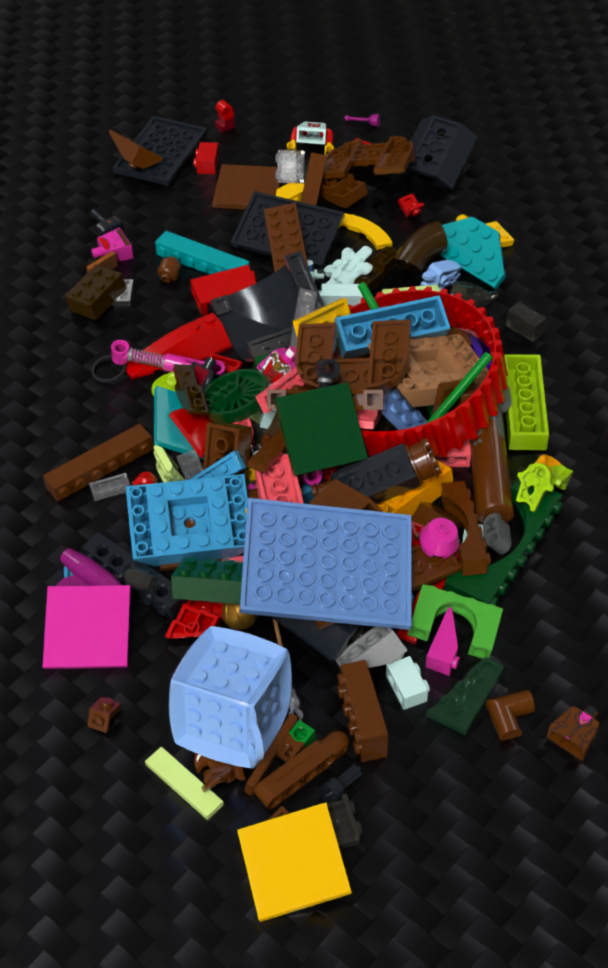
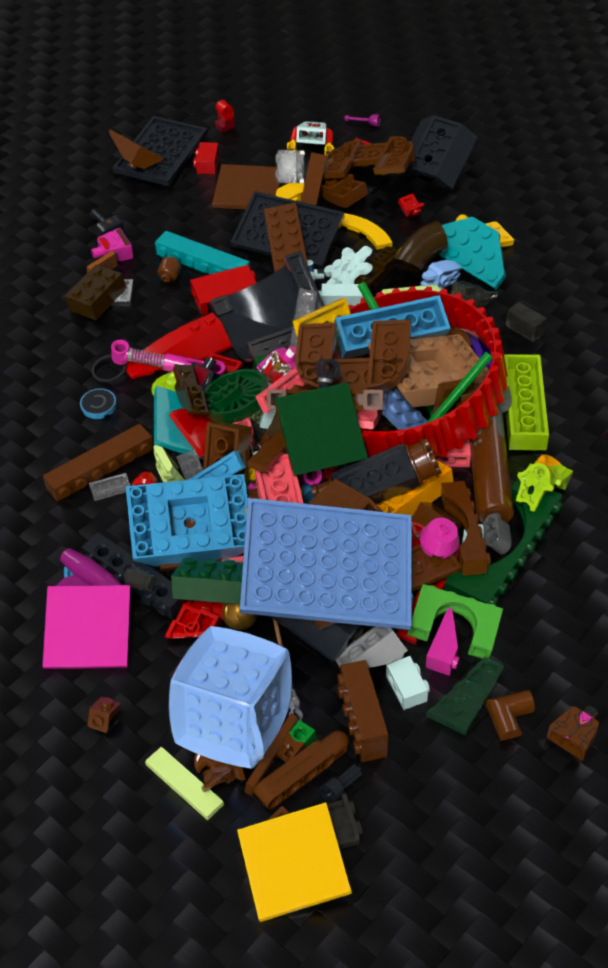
none -> black tile [80,389,117,419]

